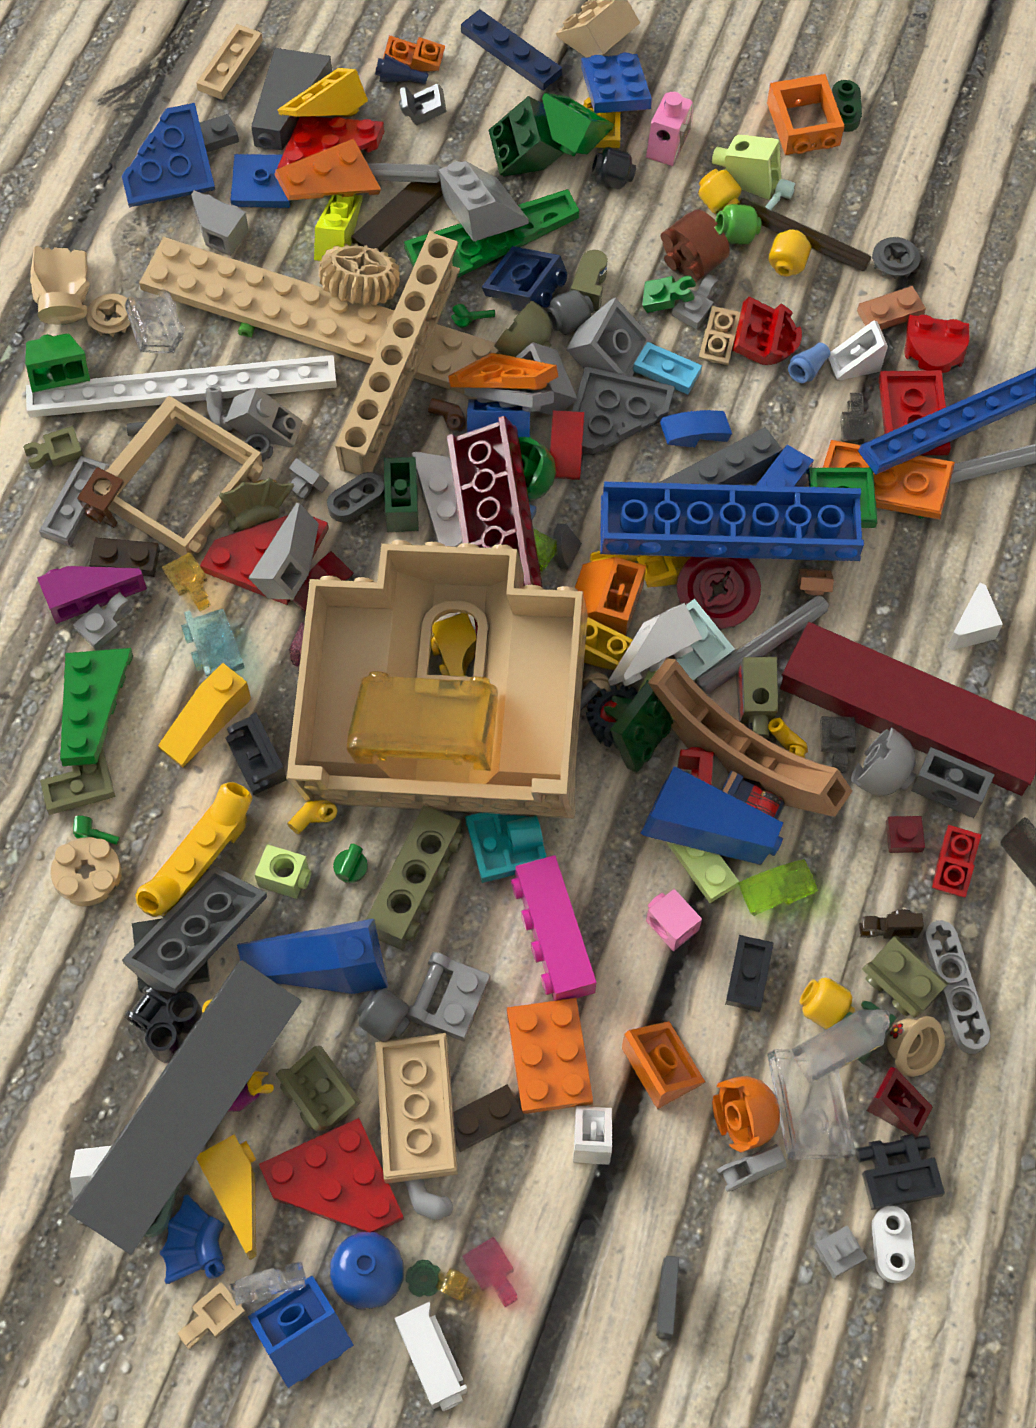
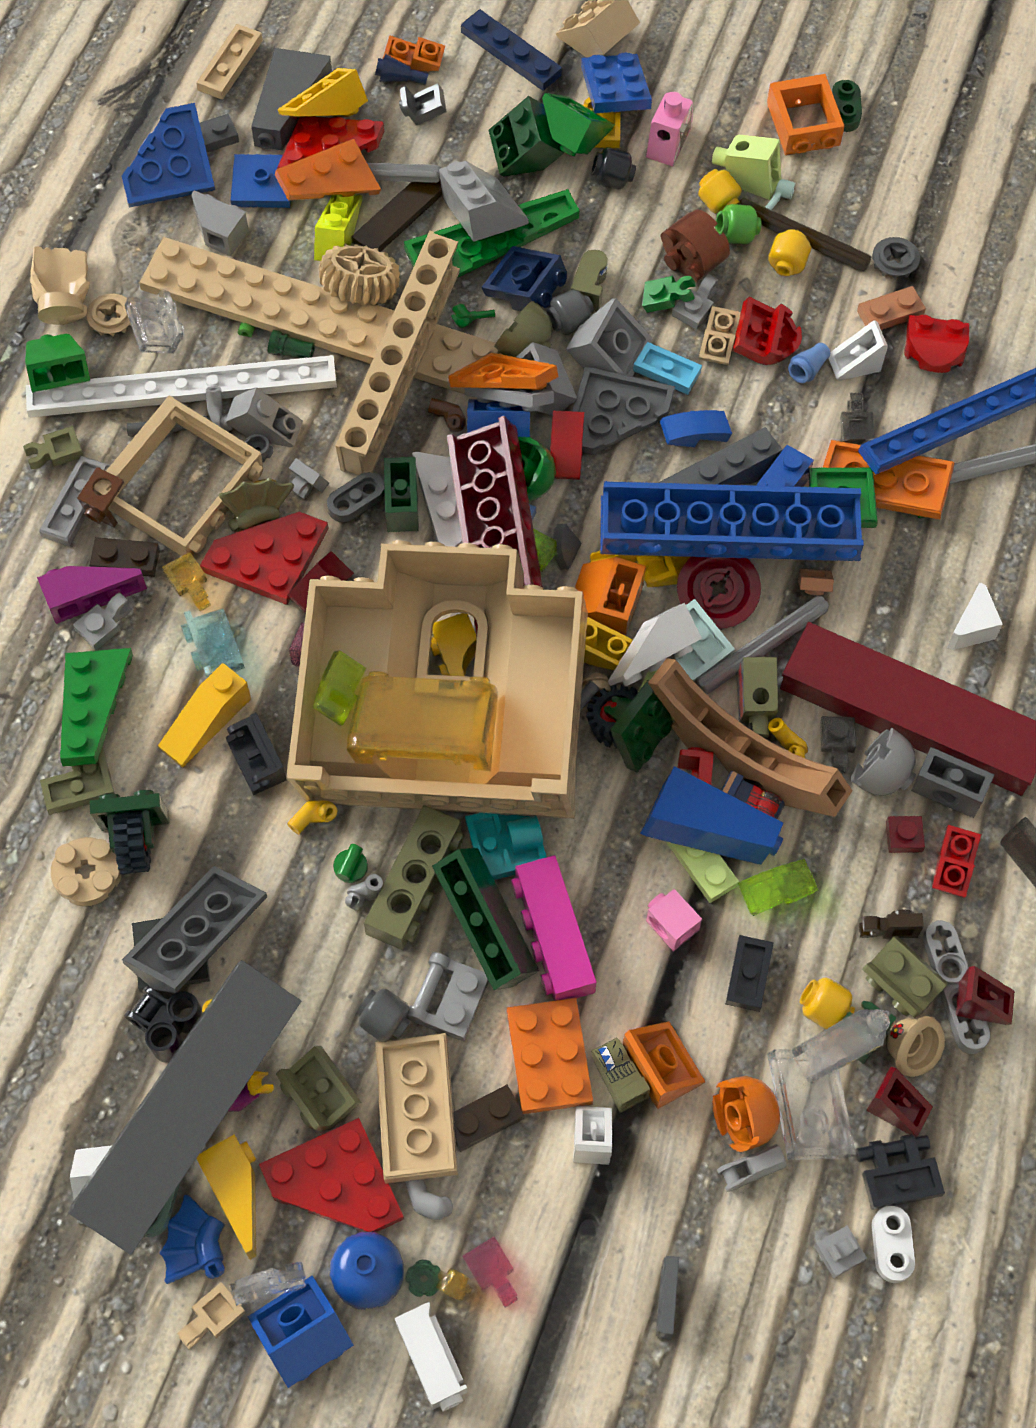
green hand [73,816,120,845] -> none
yellow plate [135,782,252,917] -> none
blue wedge [237,919,388,994] -> none
light grey slope [248,503,319,600] -> none
yellowish green brick [255,844,311,899] -> none
red plate [879,370,951,455] -> none
none -> plate [89,790,170,875]
none -> dark green pin [268,330,315,359]
none -> clear neon green slope [313,650,366,726]
none -> light grey arm [345,874,383,910]
none -> dark green brick [432,848,540,990]
none -> olive leg [591,1037,650,1113]
none -> dark red slope [956,966,1015,1025]

